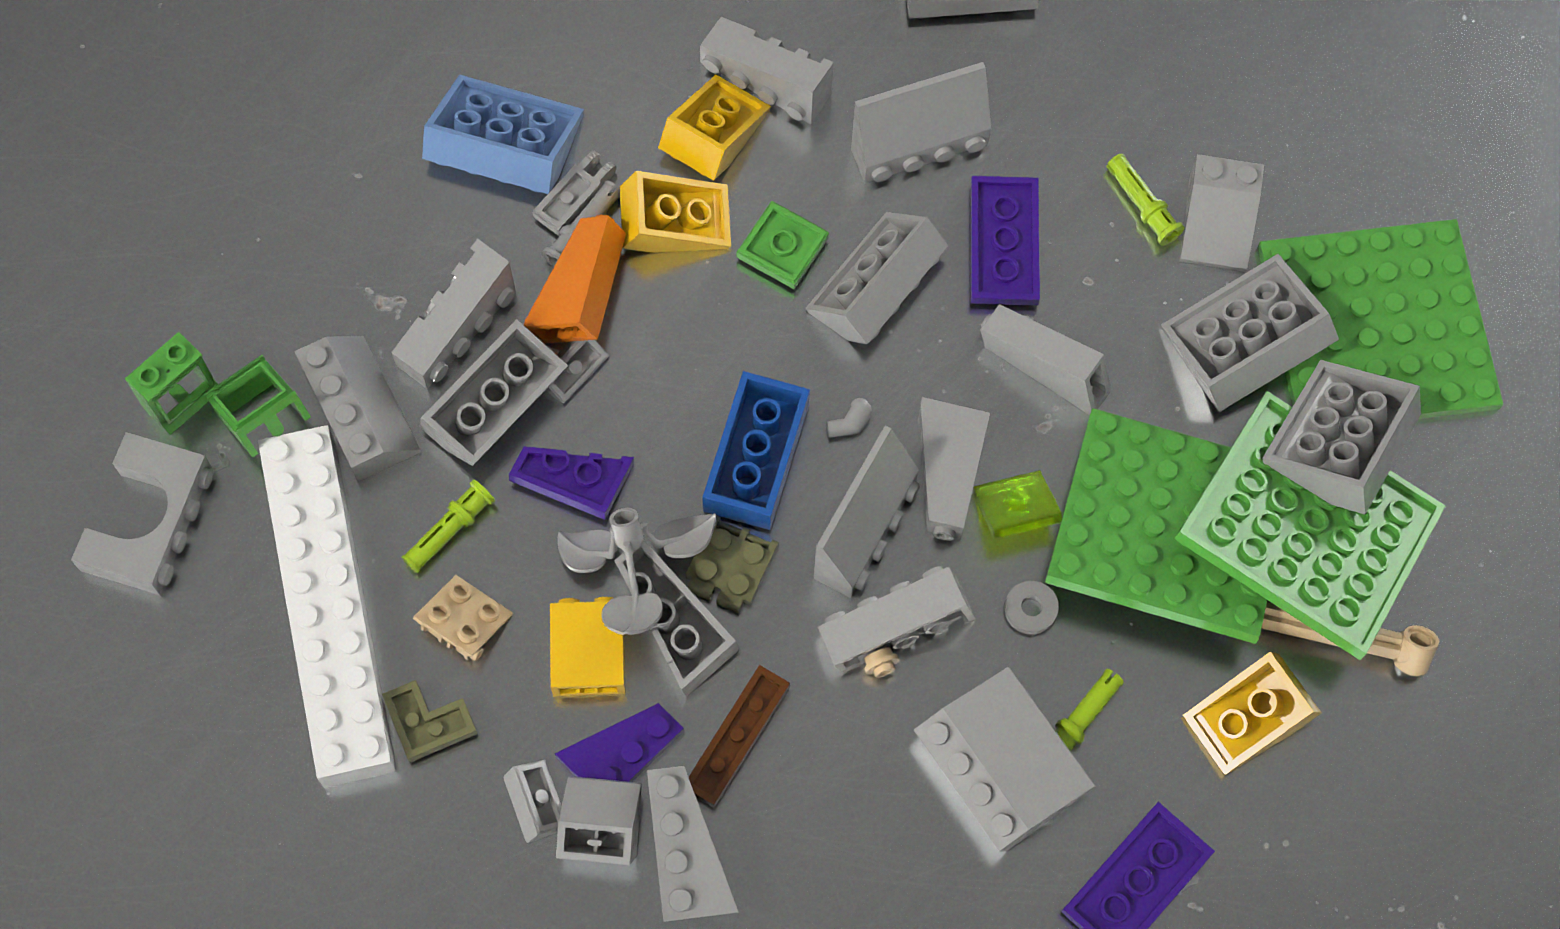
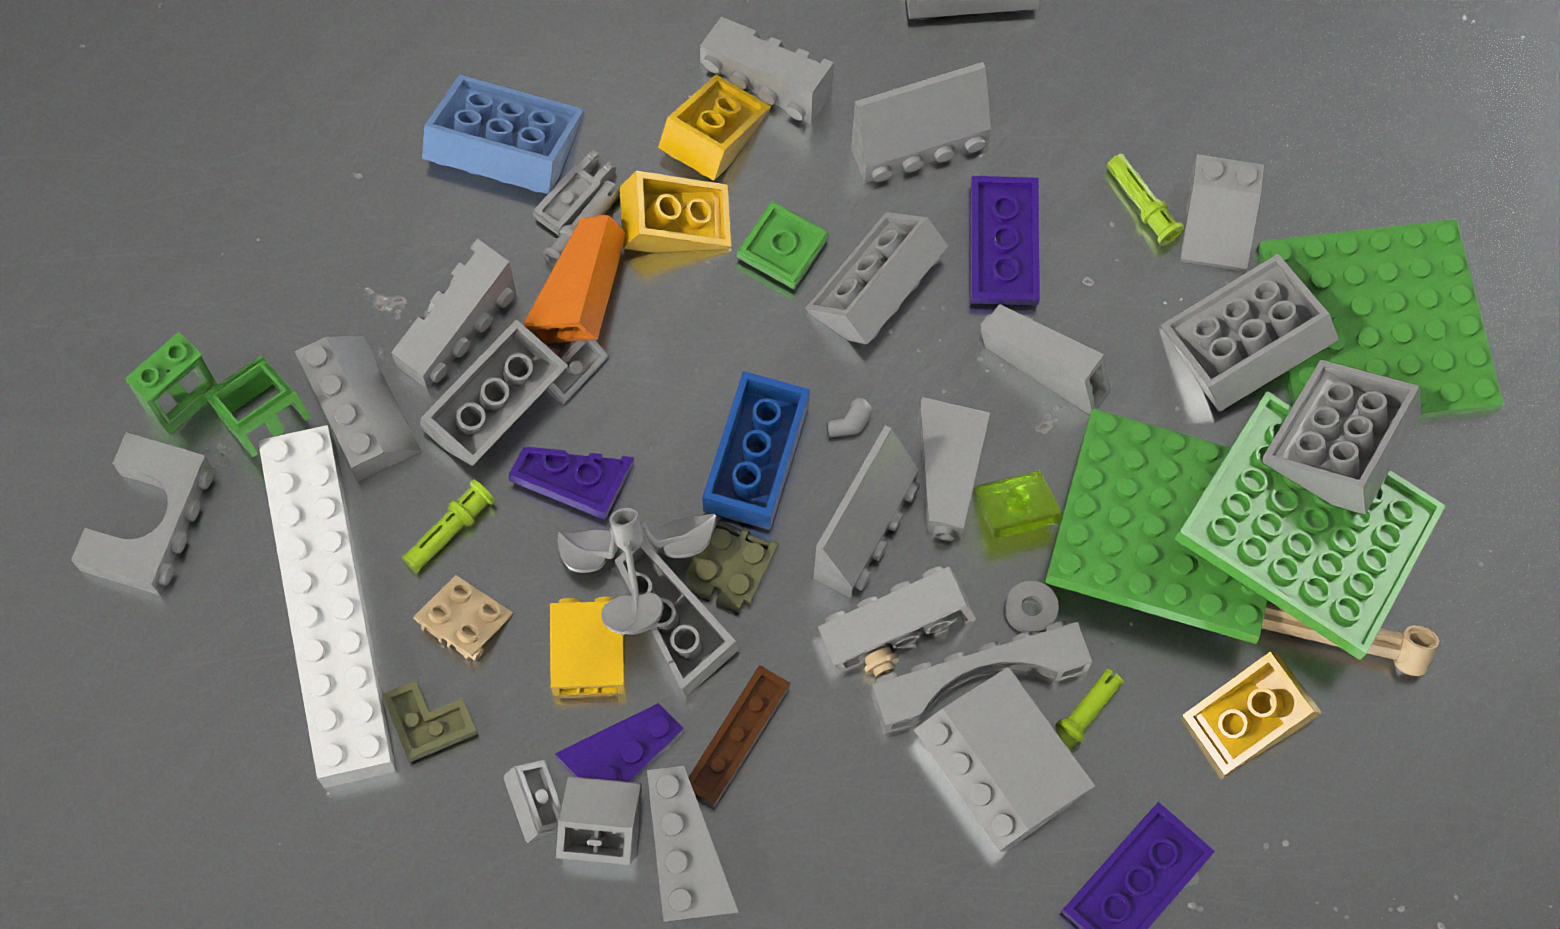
none -> light grey arch [871,621,1092,734]

